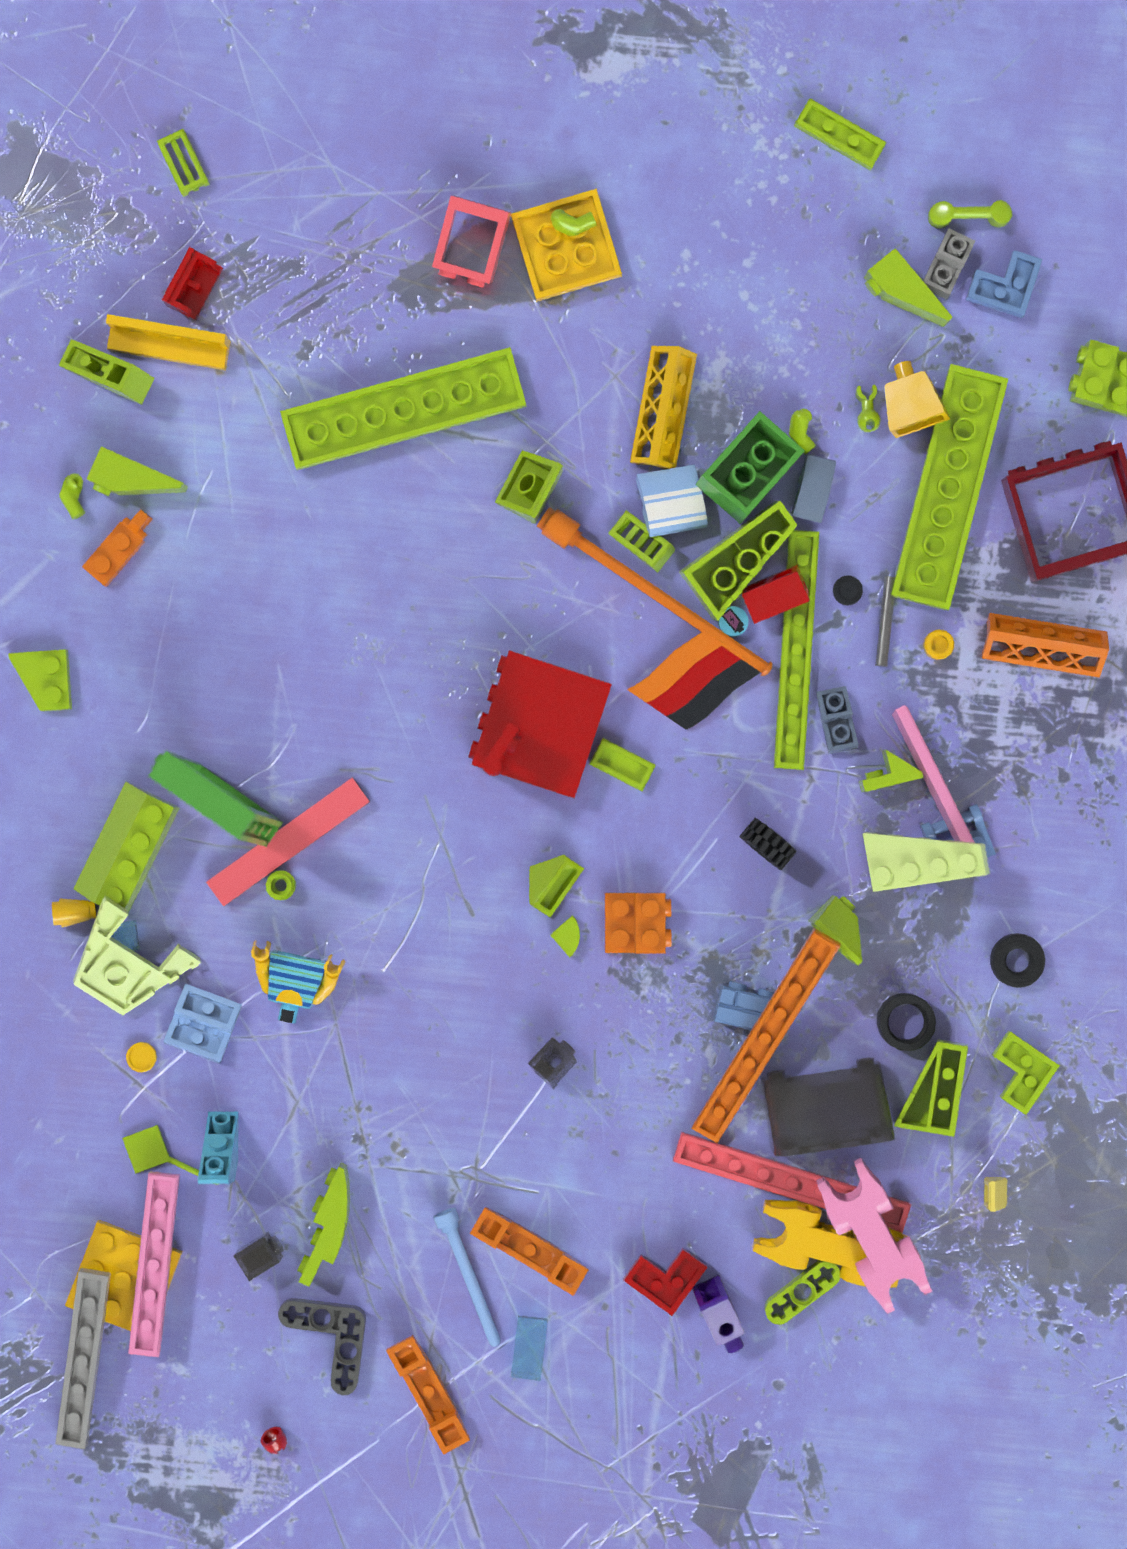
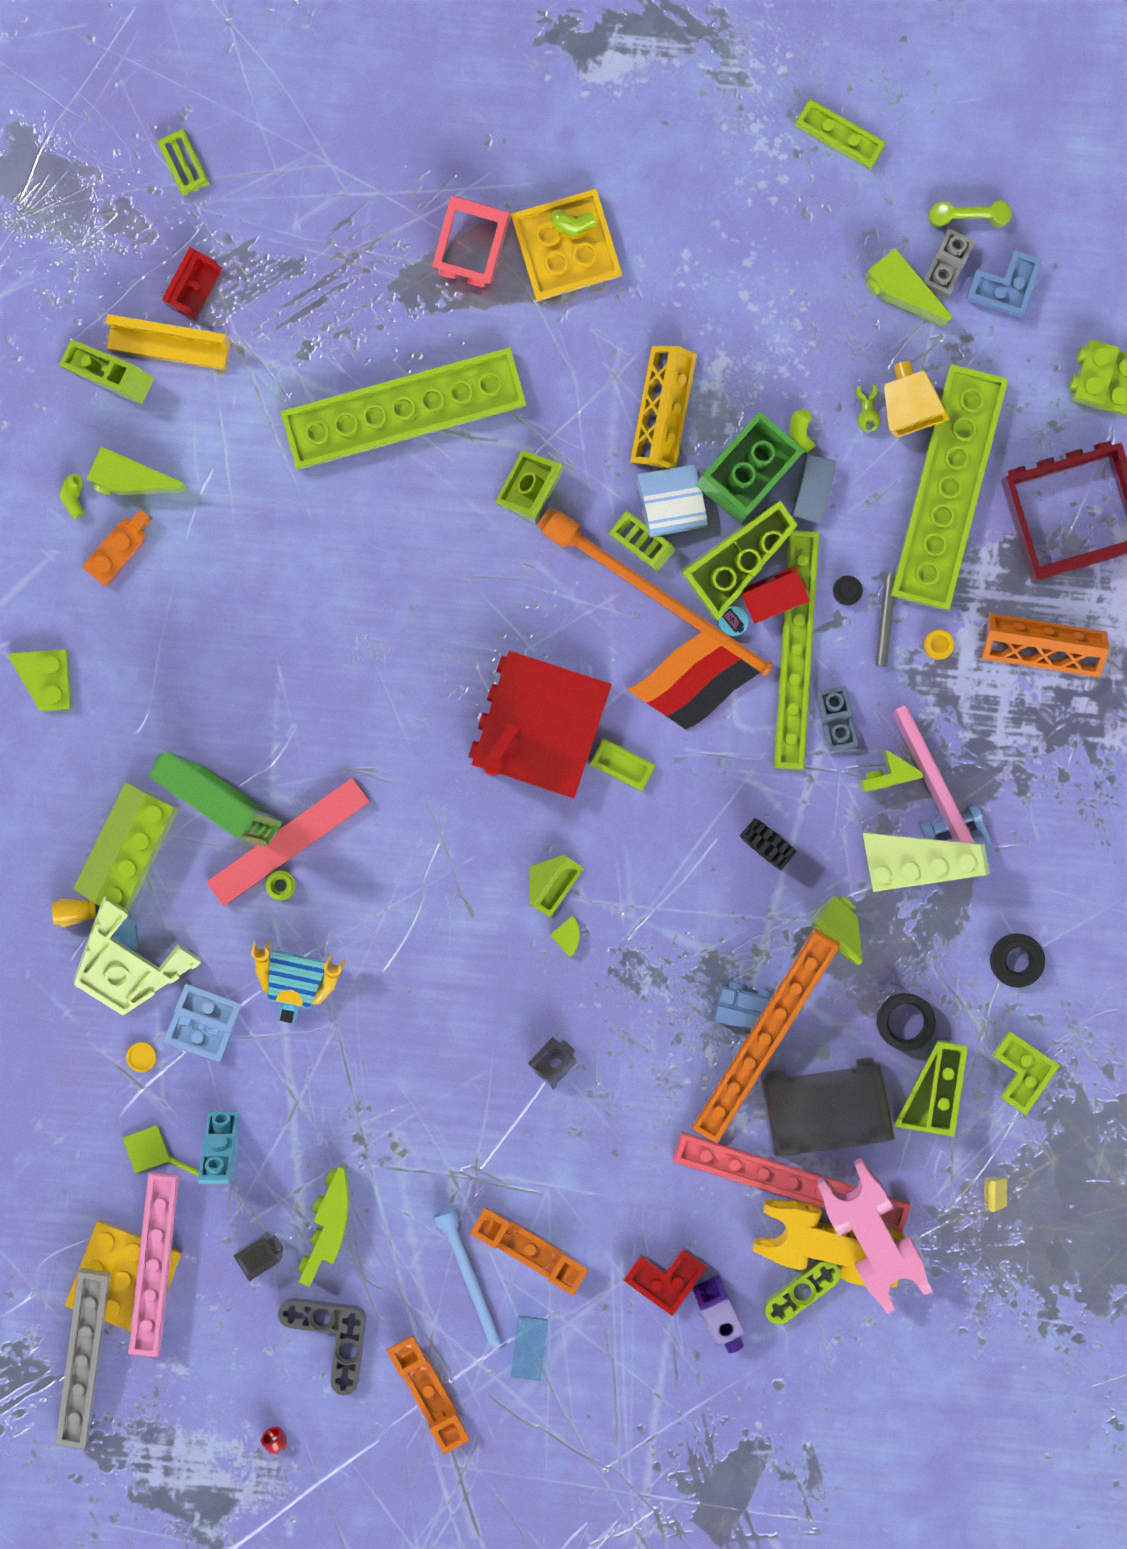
orange plate [605,893,672,954] -> none

